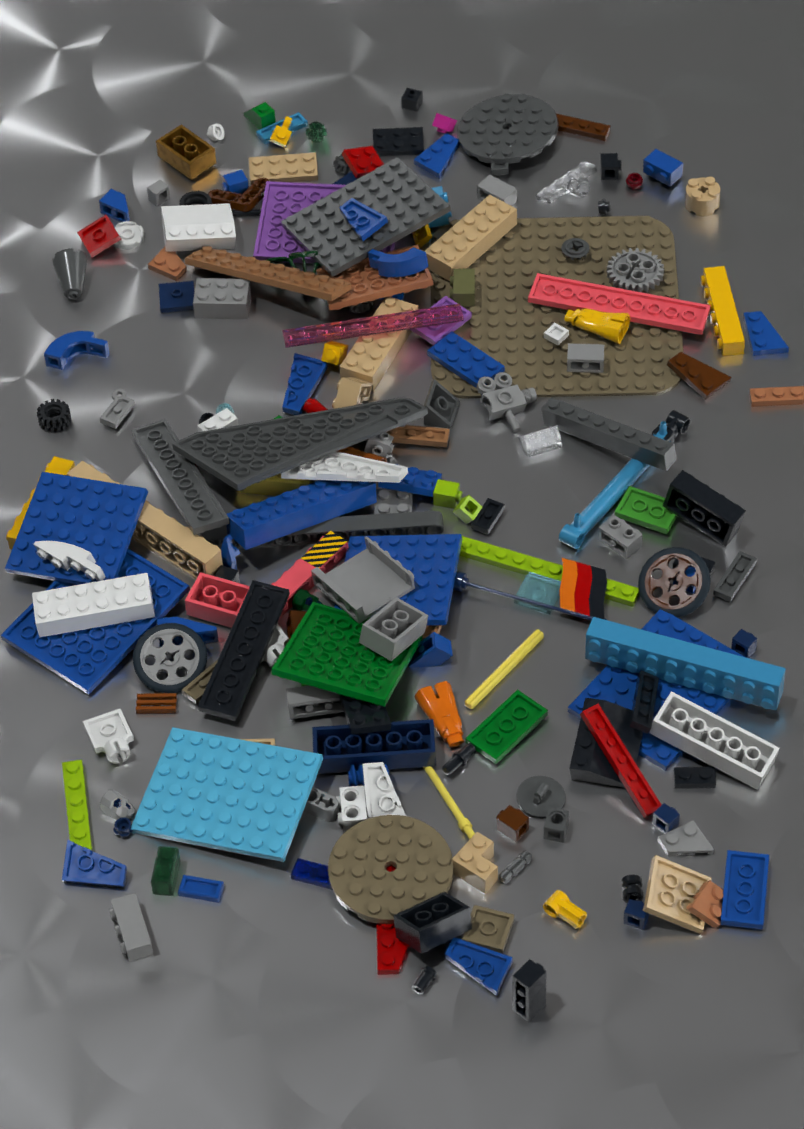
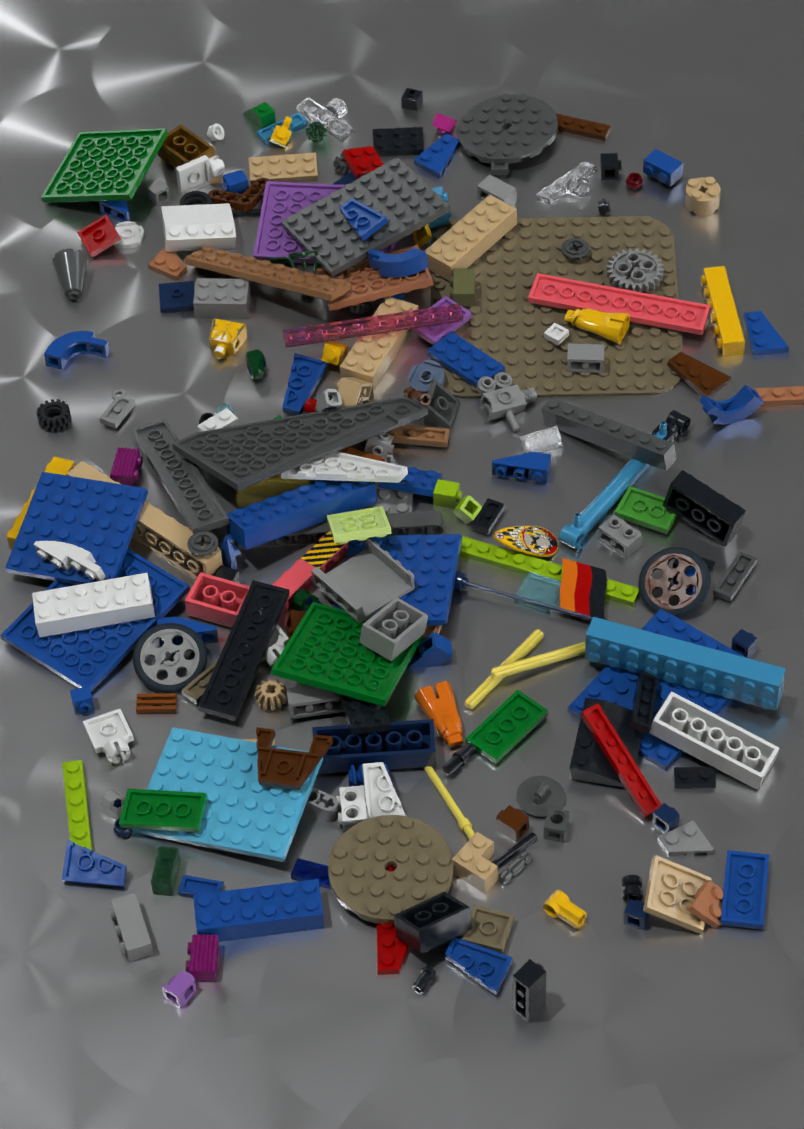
none -> green plate [40,128,168,203]
none -> blue plate [70,686,95,715]
none -> magenta brick [110,447,143,486]
none -> green plate [119,789,208,832]
none -> medium lavender brick [162,971,196,1008]
none -> white plate [176,155,225,196]
none -> magenta brick [186,934,219,981]
none -> dark grey gear [187,531,219,558]
none -> blue brick [193,879,325,941]
none -> yellow torso [209,318,247,359]
none -> dark green rock [245,349,267,379]
none -> tan gear [254,678,287,712]
none -> reddish brown wing [256,727,333,790]
none -> clear plate [296,97,354,142]
none -> light grey rock [315,389,342,412]
none -> yellowish green plate [327,506,392,544]
none -> reddish brown pin [403,387,431,405]
none -> sand blue plate [408,360,445,394]
none -> light yellow axle [491,641,586,679]
none -> blue slope [492,452,551,483]
none -> black bar [492,832,537,867]
none -> shield [494,526,558,557]
none -> blue arch [699,385,764,425]

